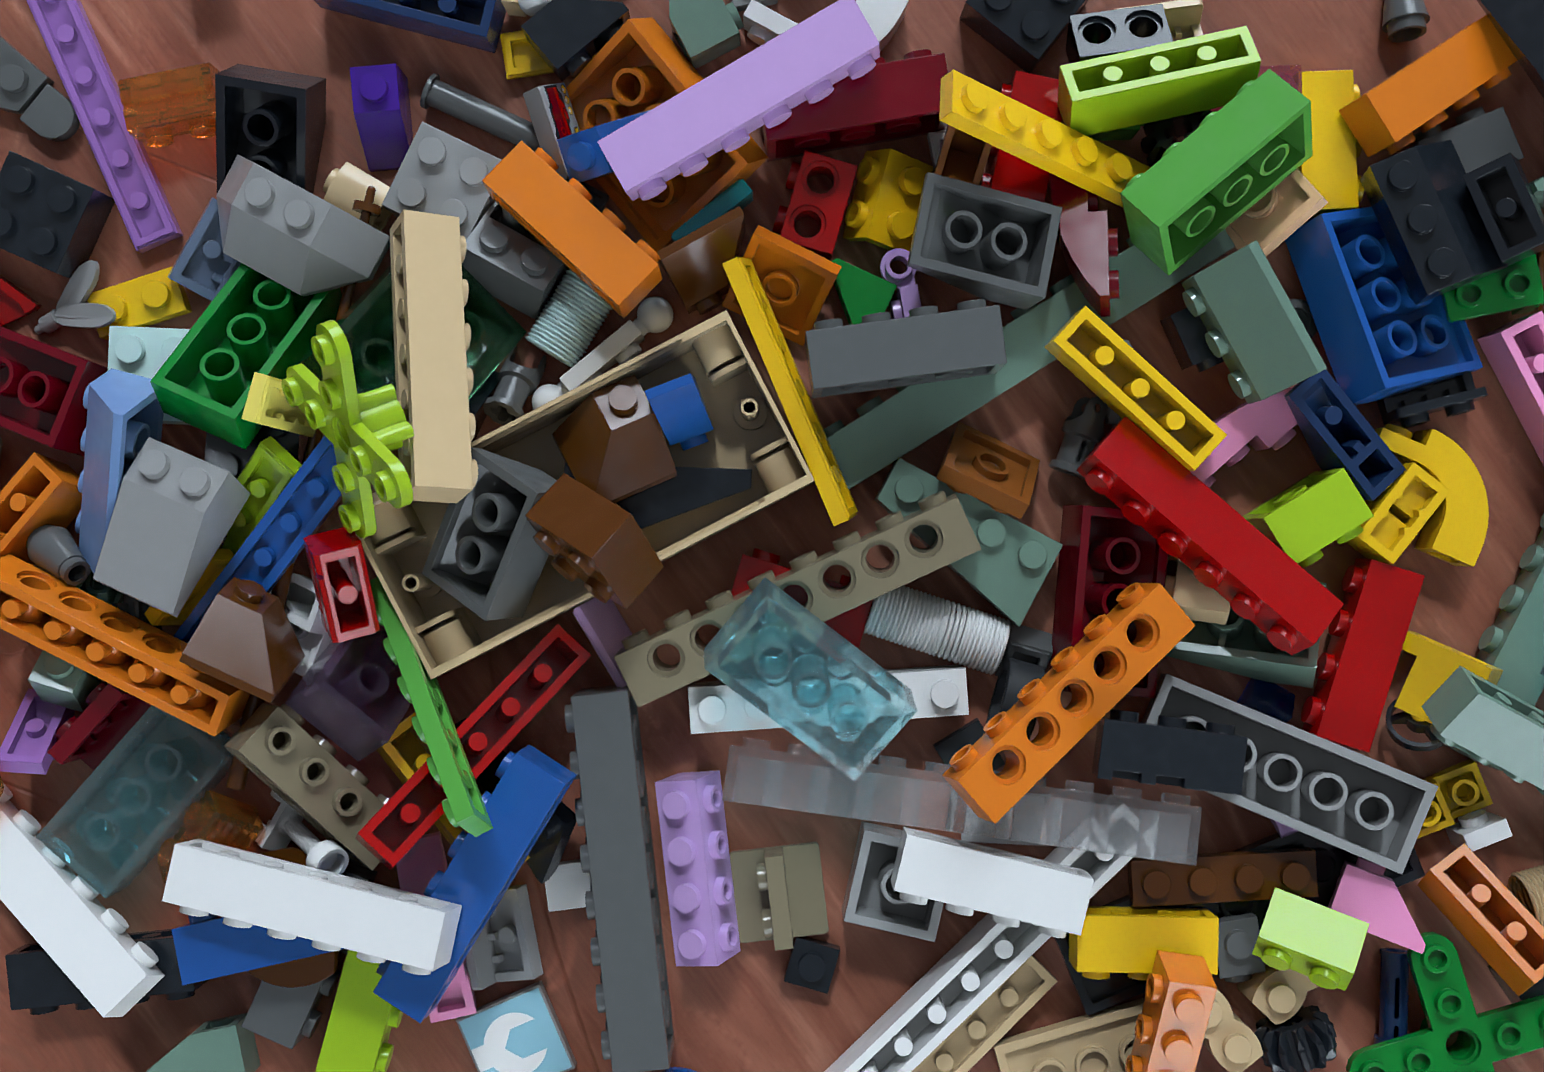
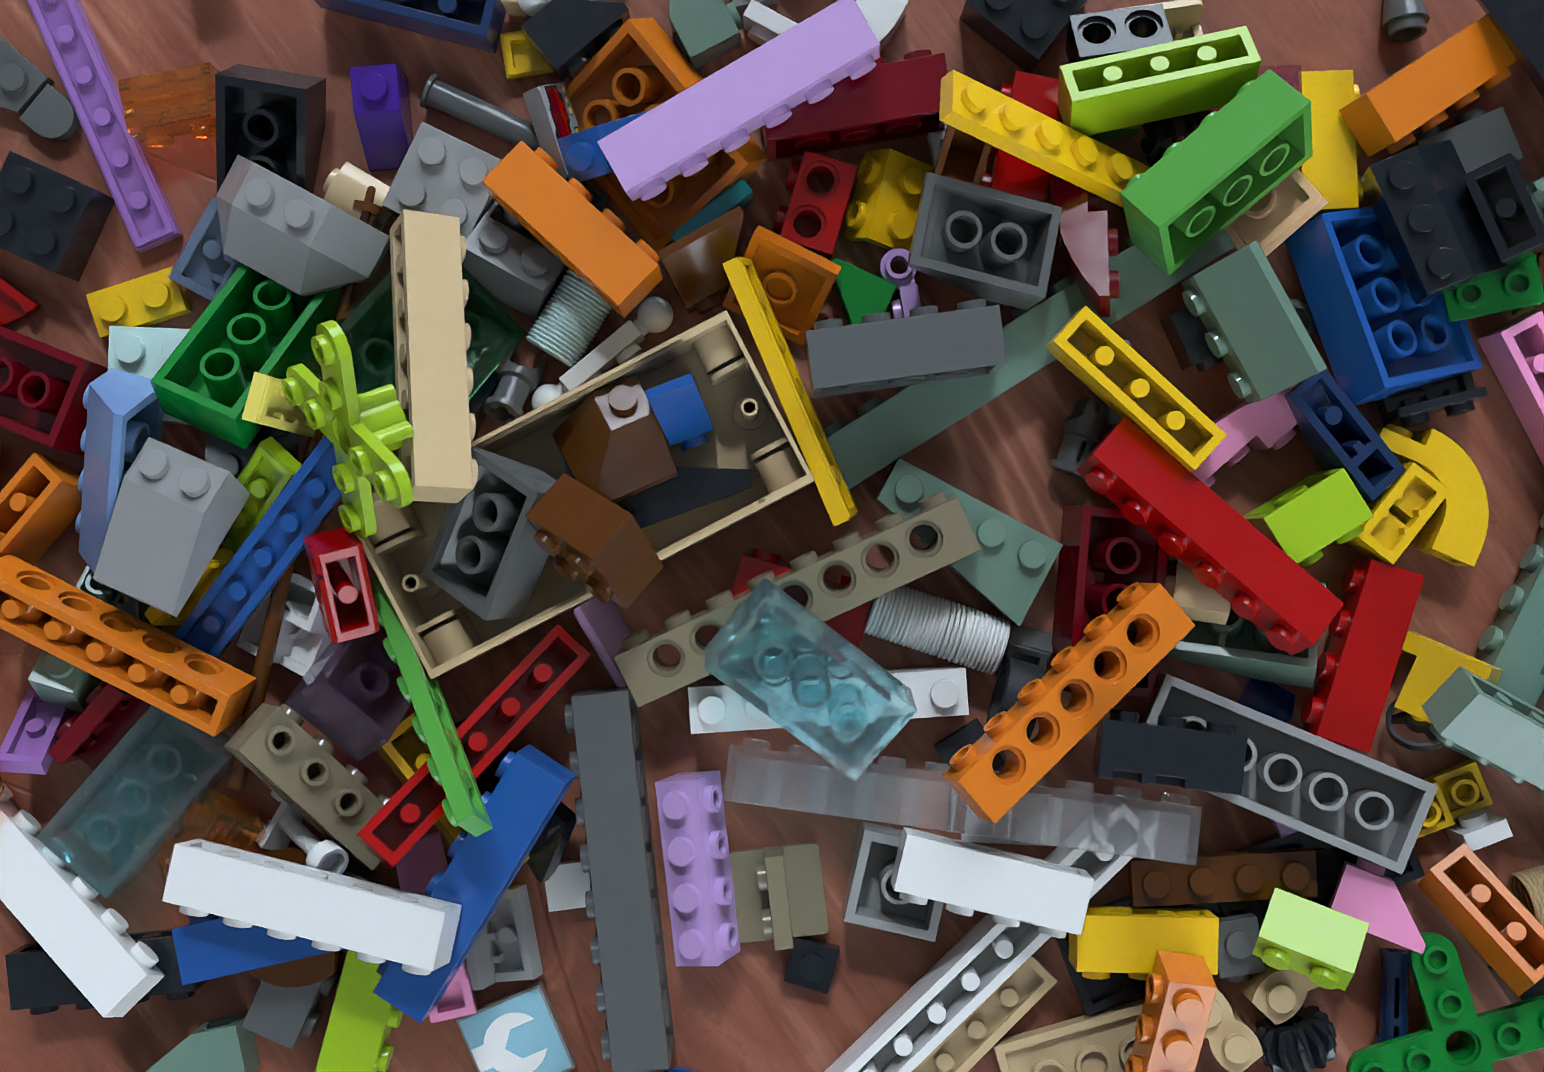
dark grey cone [26,524,91,585] -> none
light grey piece [34,260,116,334] -> none
reddish brown slope [179,577,305,703] -> none
dark orange plate [936,421,1040,519] -> none

